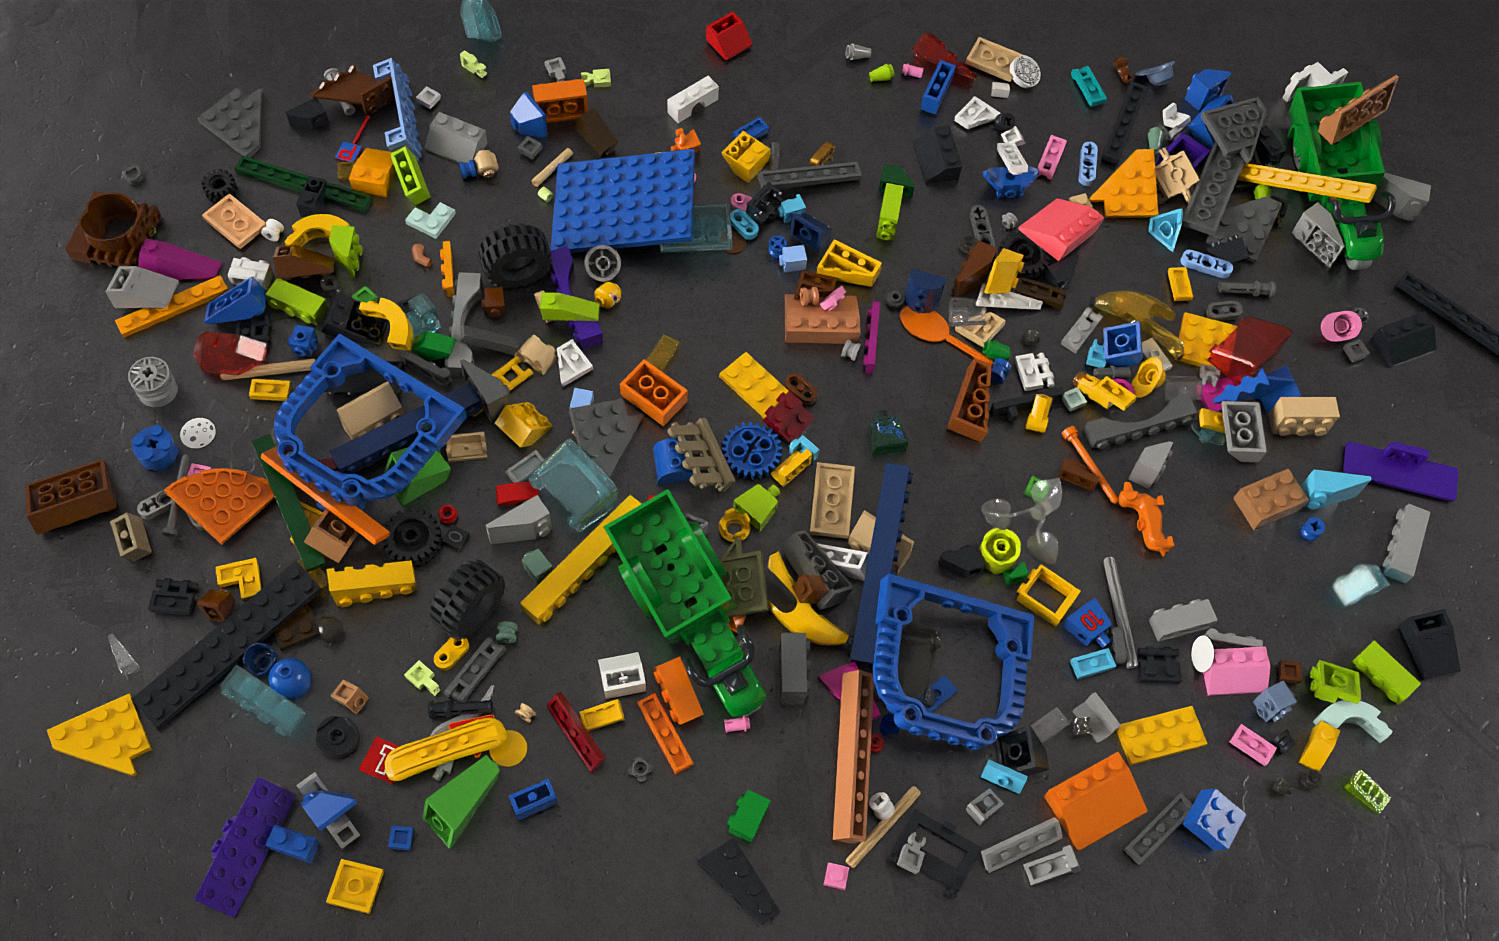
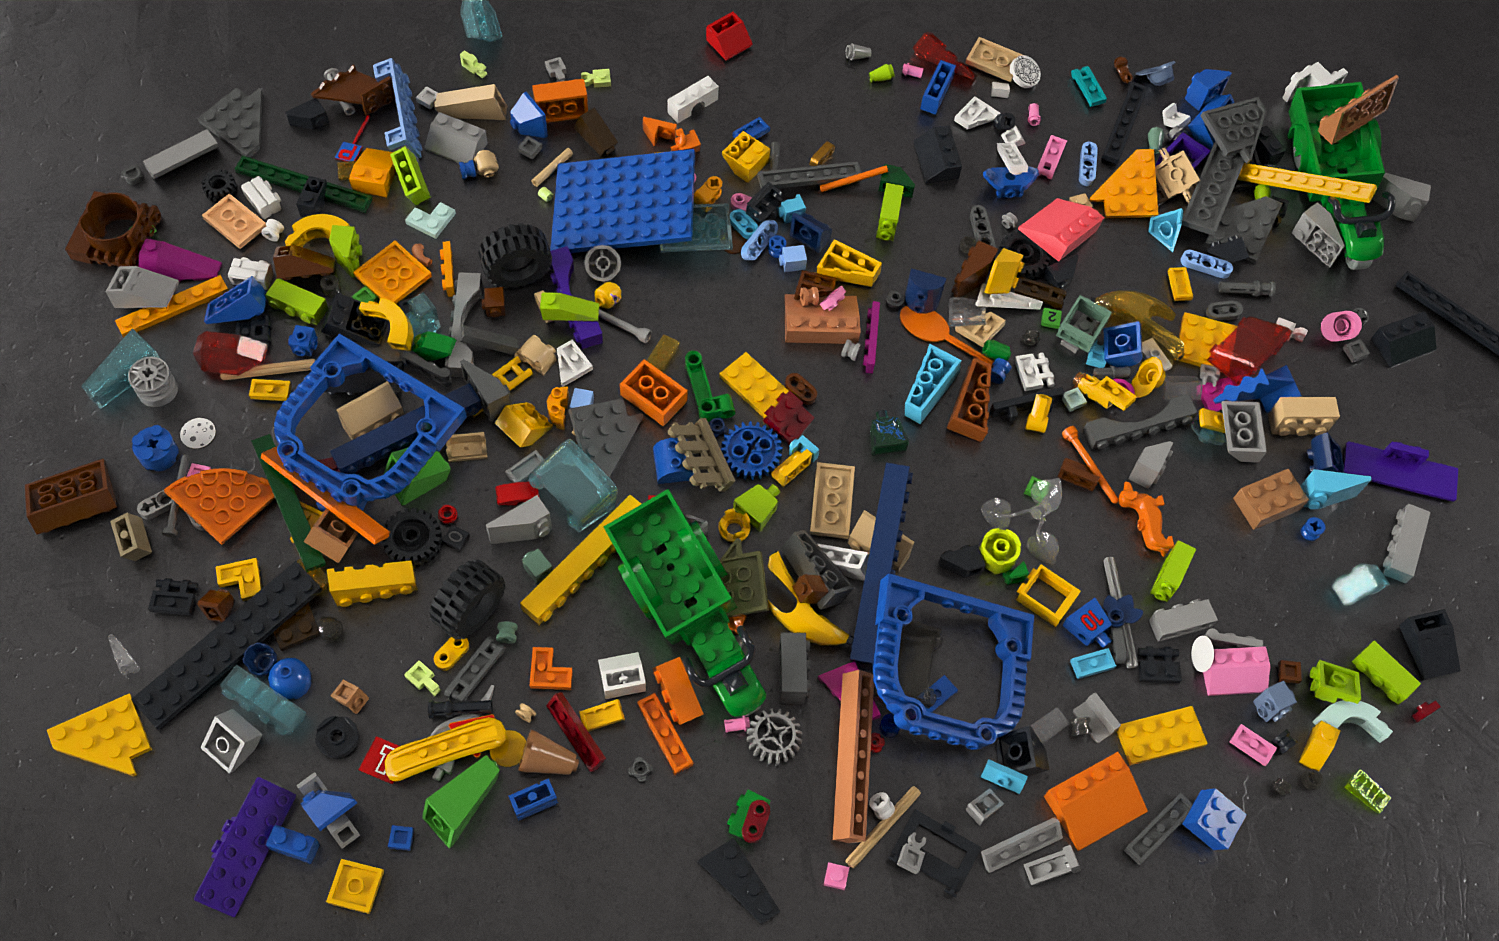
none -> clear light blue wedge [81,328,160,409]
none -> light grey brick [143,129,219,179]
none -> light grey slope [200,709,262,774]
none -> white brick [241,176,282,219]
none -> light orange plate [353,240,432,304]
none -> tan slope [434,84,507,120]
none -> medium nougat cone [518,730,579,775]
none -> orange plate [530,647,573,690]
none -> light orange cylinder [547,386,569,430]
none -> light grey piece [599,309,652,344]
none -> orange slope [643,117,677,146]
none -> green piece [685,351,736,422]
none -> light orange piece [694,176,722,211]
none -> dark blue plate [708,418,728,438]
none -> light blue beam [741,220,778,260]
none -> dark red plate [742,800,770,843]
none -> light grey gear [747,708,803,765]
none -> orange bar [820,165,888,192]
none -> medium azure wedge [905,344,961,424]
none -> bright pink pin [1028,103,1041,126]
none -> bright green tile [1041,308,1062,329]
none -> sand green window [1056,295,1112,353]
none -> dark blue plate [1103,595,1143,628]
none -> lime window [1150,540,1196,602]
none -> white plate [1271,317,1308,342]
none -> dark blue brick [1307,432,1344,473]
none -> dark red plate [1412,700,1441,723]

